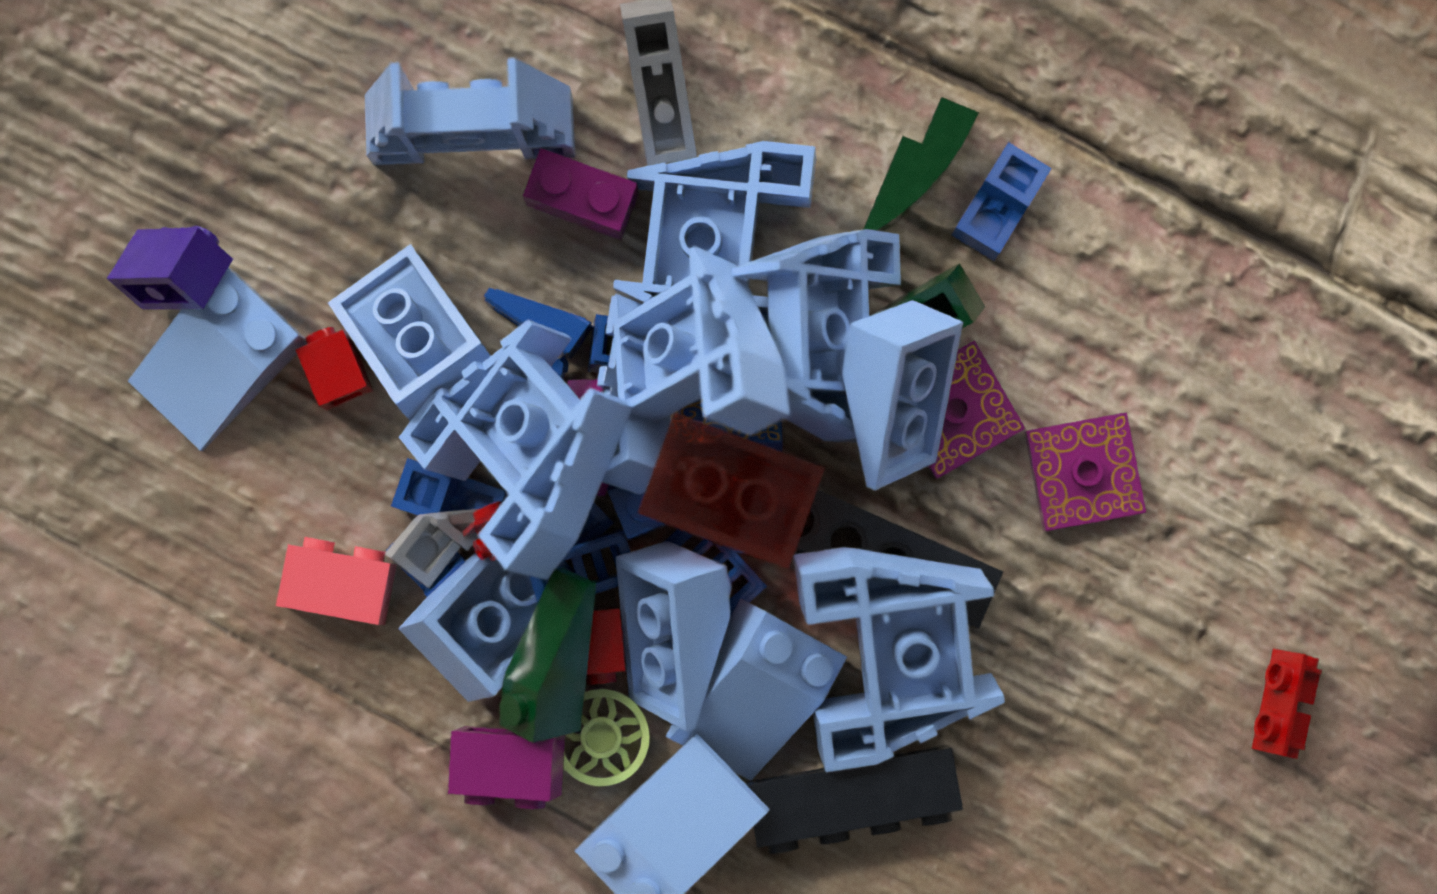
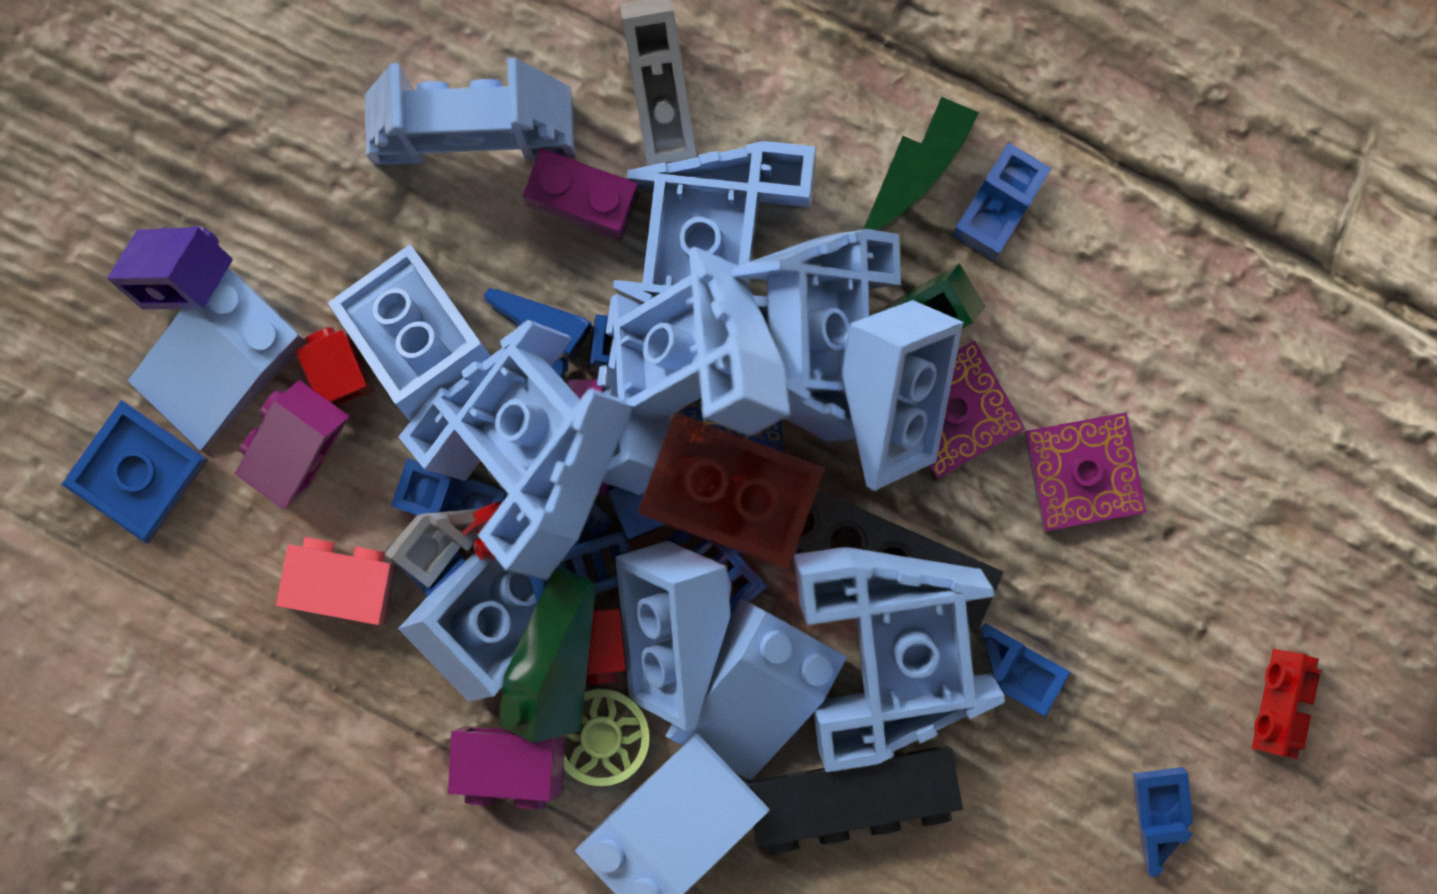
none -> blue plate [61,400,208,543]
none -> magenta brick [235,380,350,510]
none -> blue slope [981,623,1071,718]
none -> blue slope [1133,767,1193,877]

